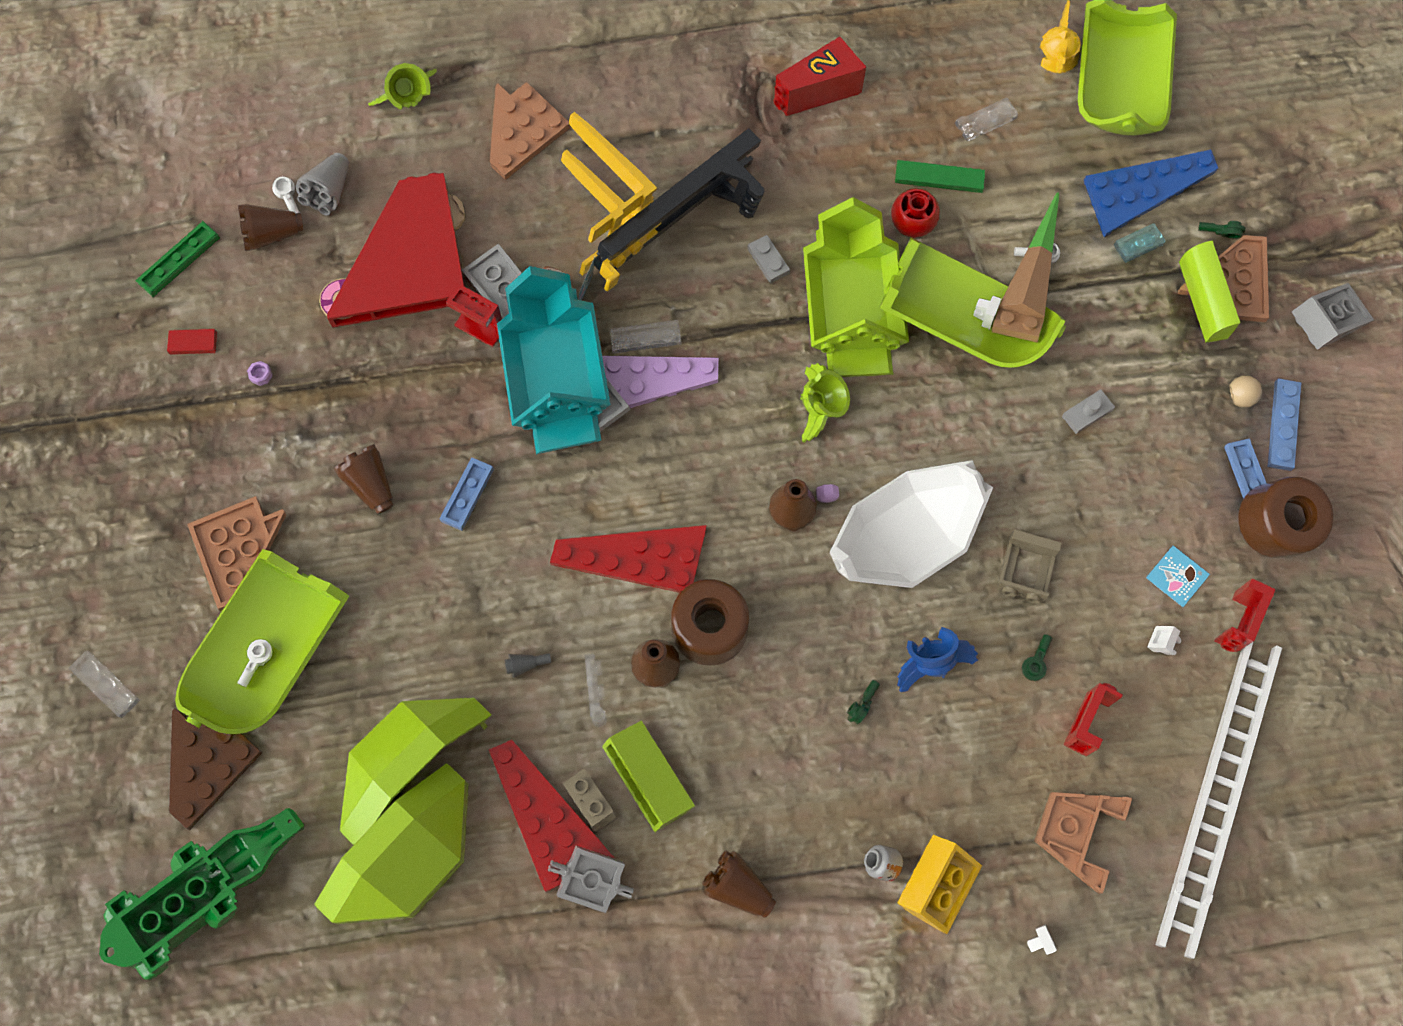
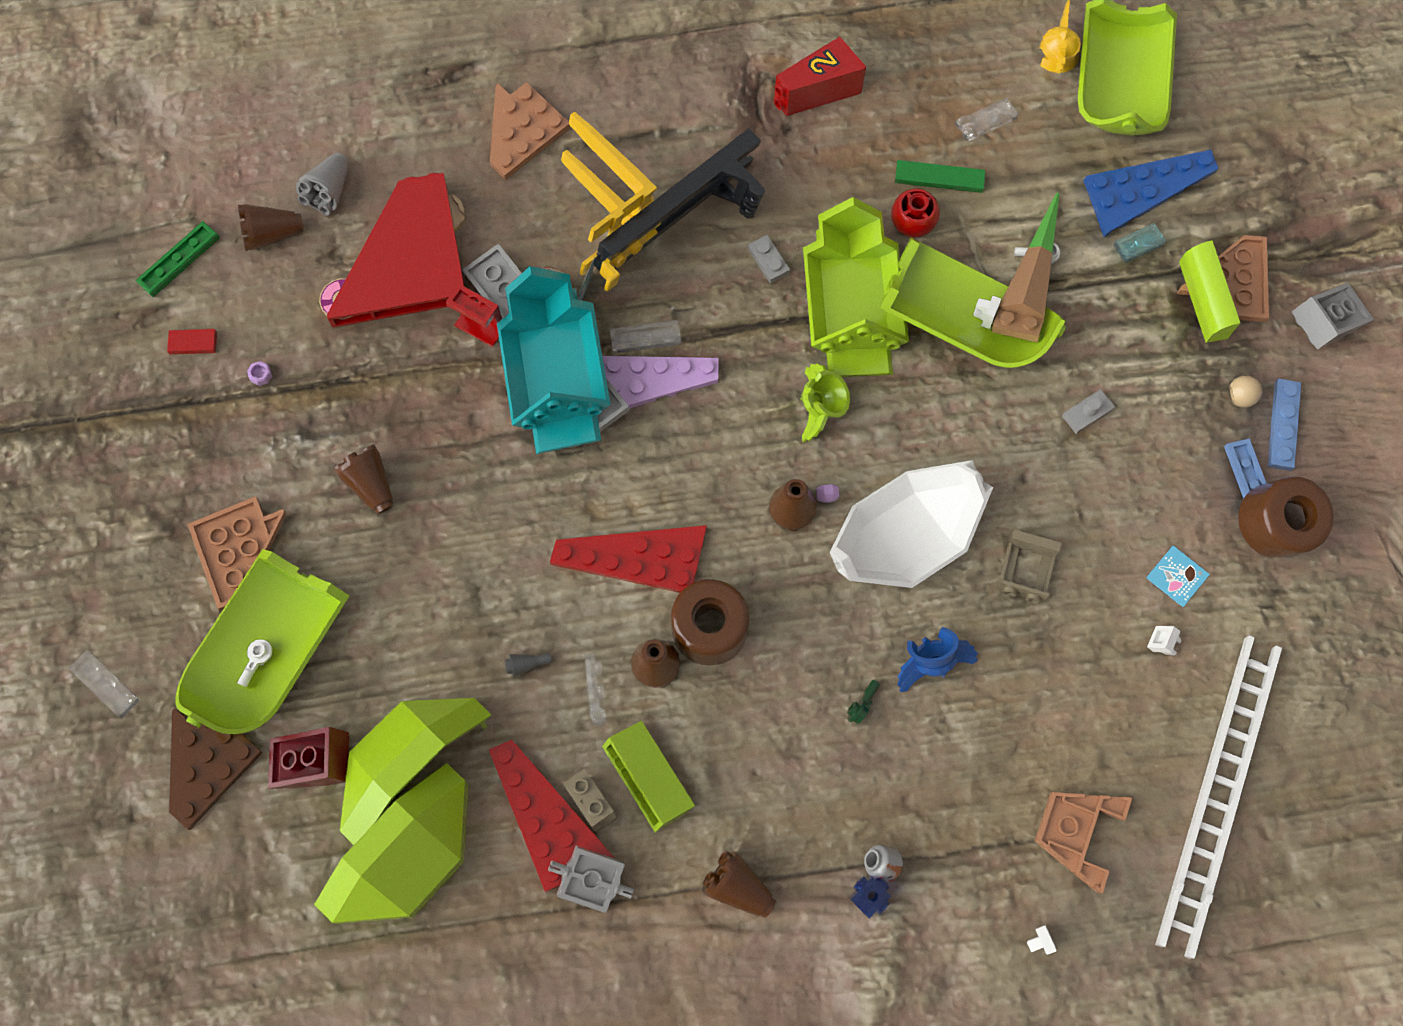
green animal [99,808,304,980] -> none
white plate [272,177,300,214] -> none
lime helmet [368,63,437,110] -> none
medium blue plate [440,457,494,531] -> none
yellow slope [897,835,982,934] -> none
dark green plate [1021,634,1053,681] -> none
red panel [1063,683,1123,756] -> none
dark green plate [1198,221,1246,239] -> none
red panel [1214,578,1276,652] -> none
none -> dark red slope [268,727,349,789]
none -> clear blue brick [848,876,891,919]

